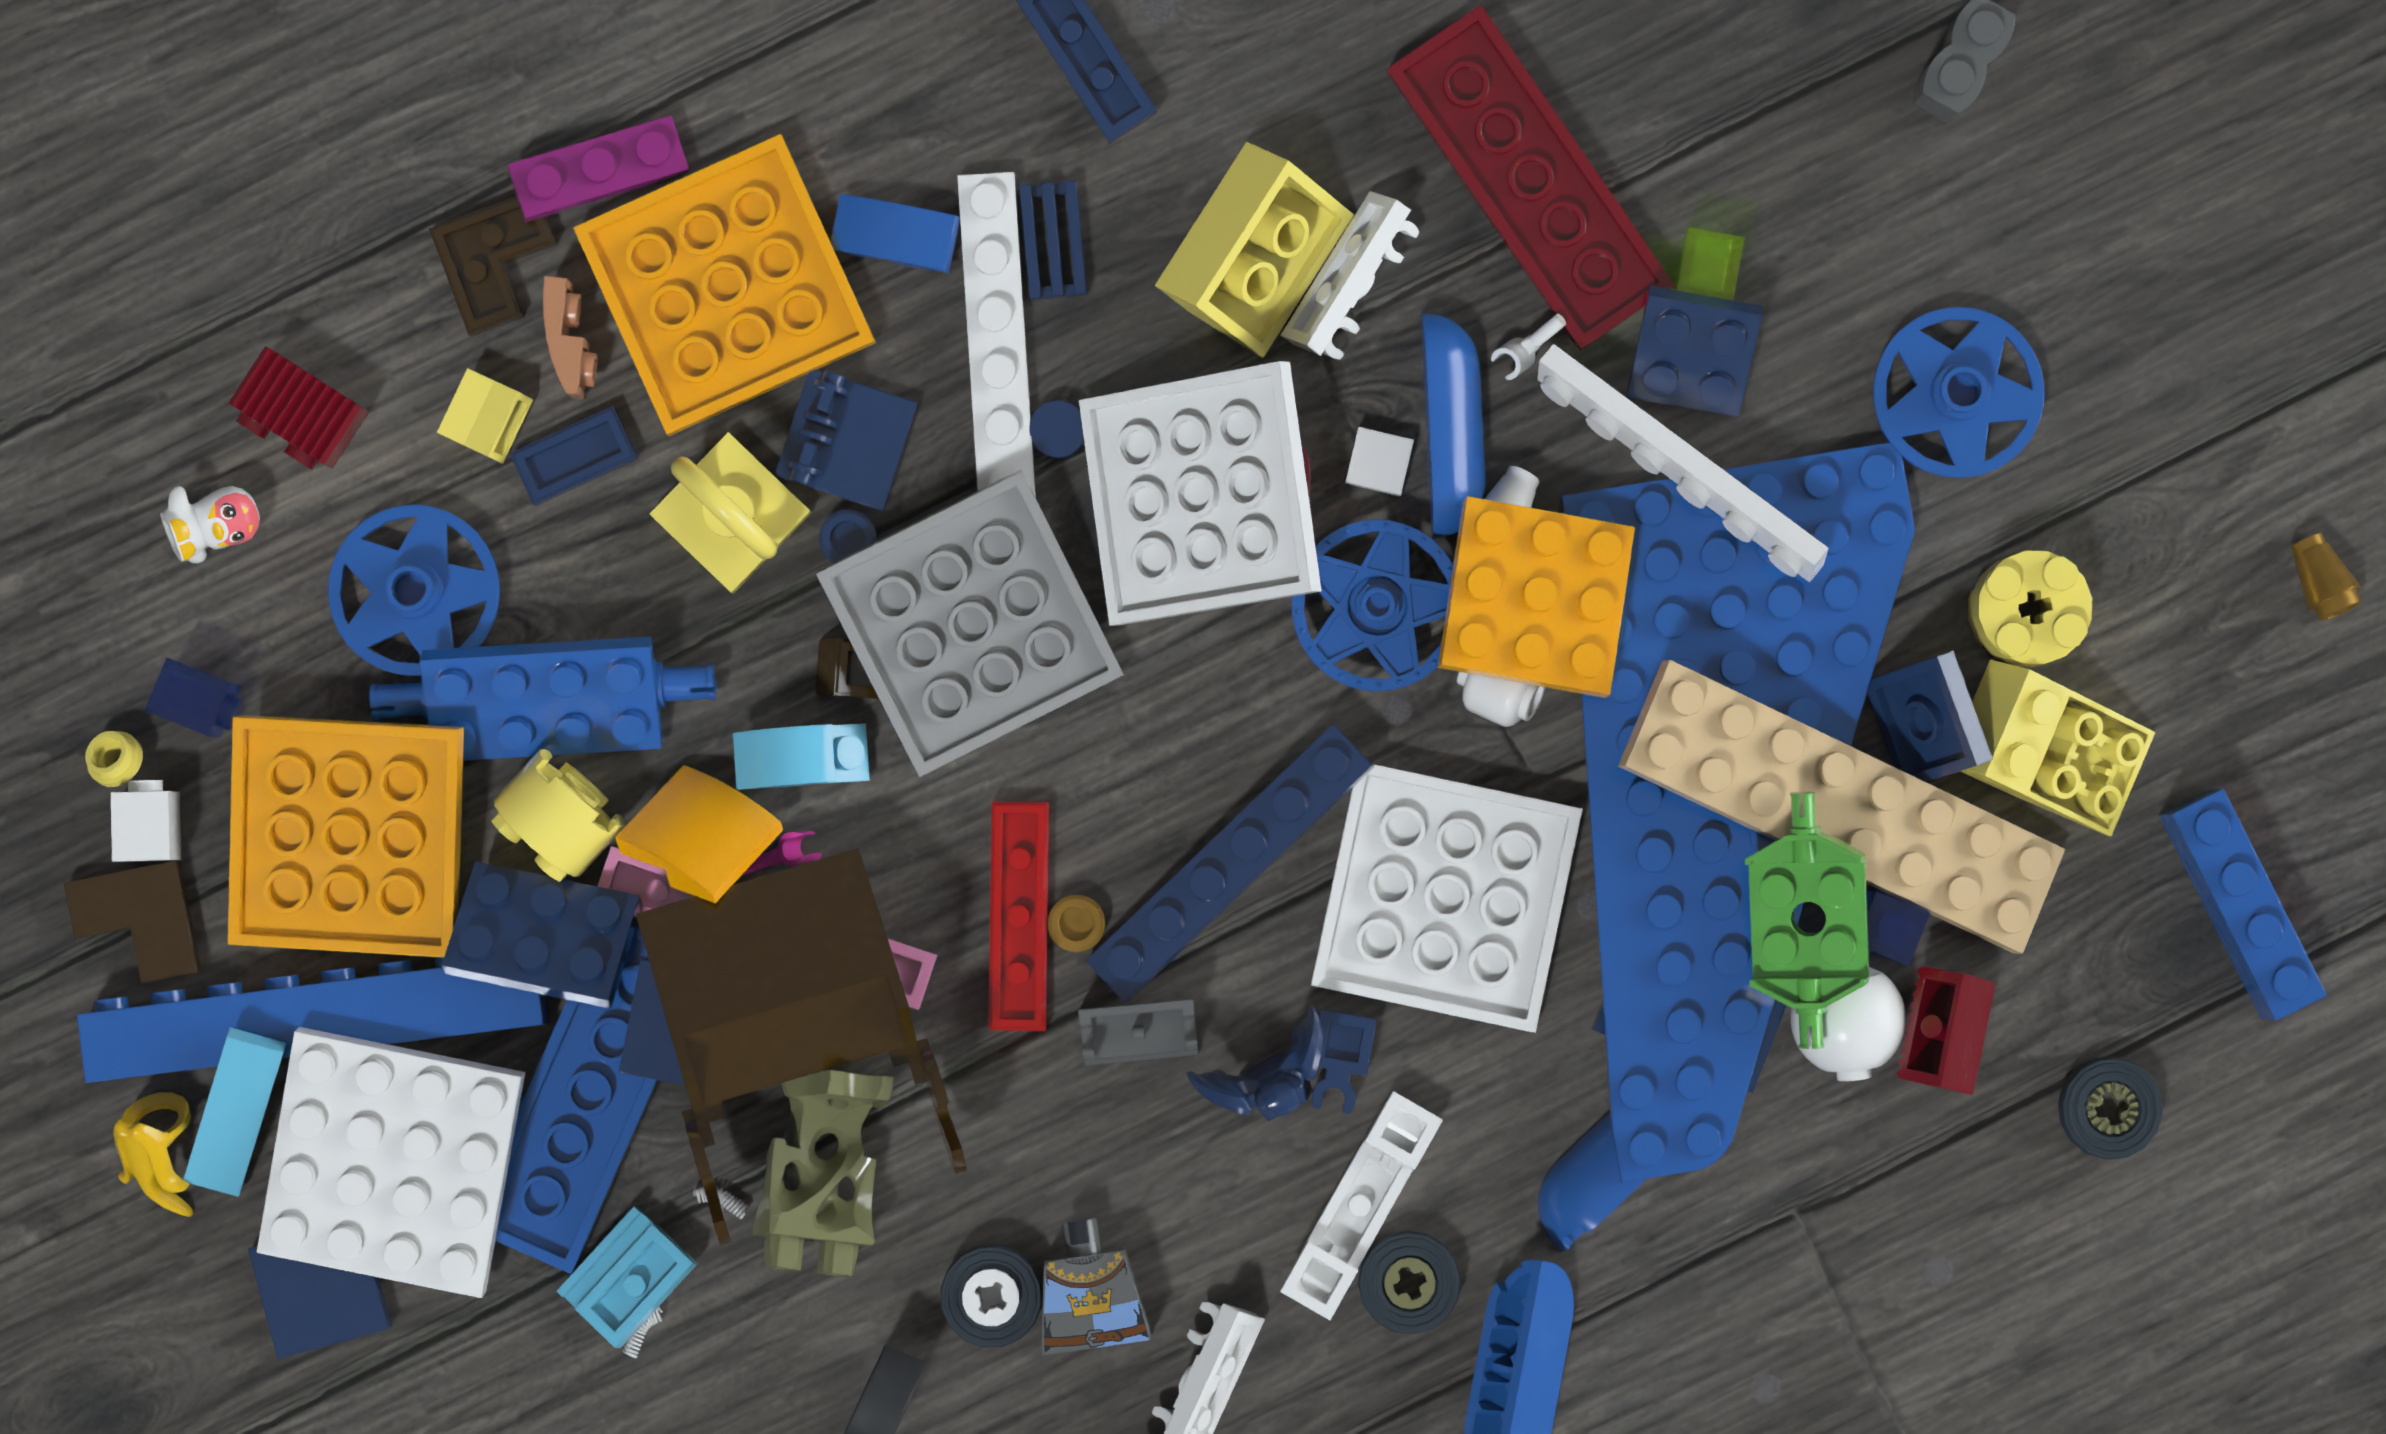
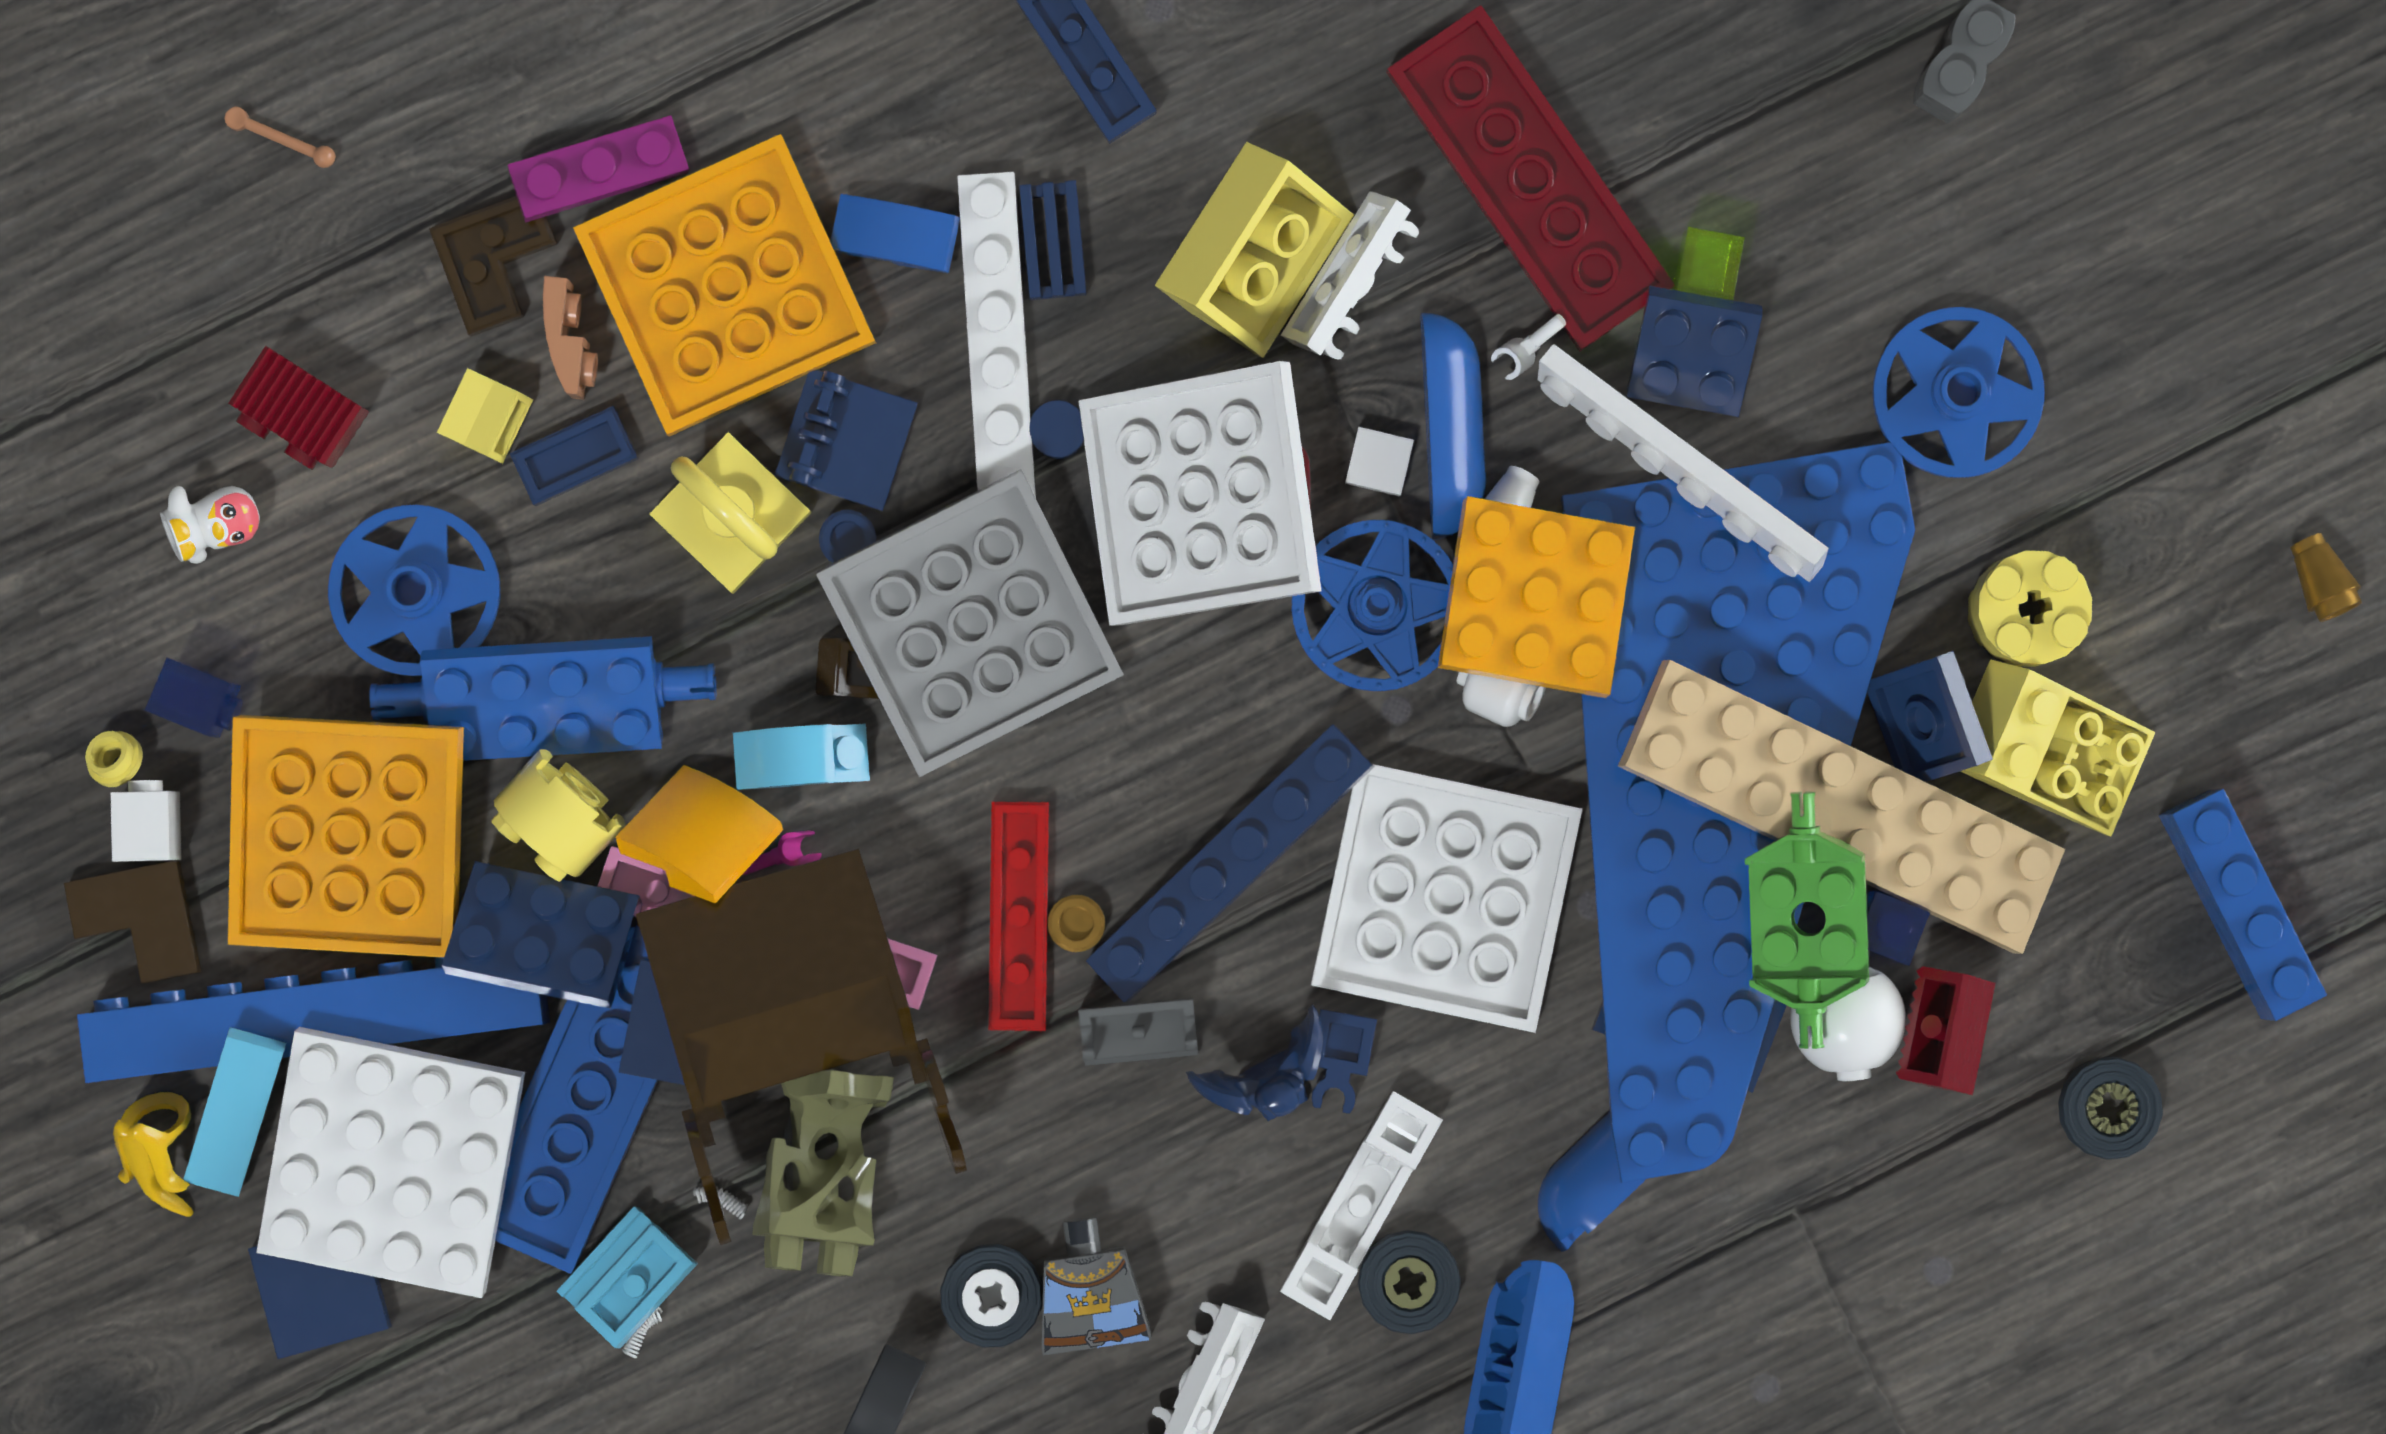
none -> nougat hinge [225,107,335,168]

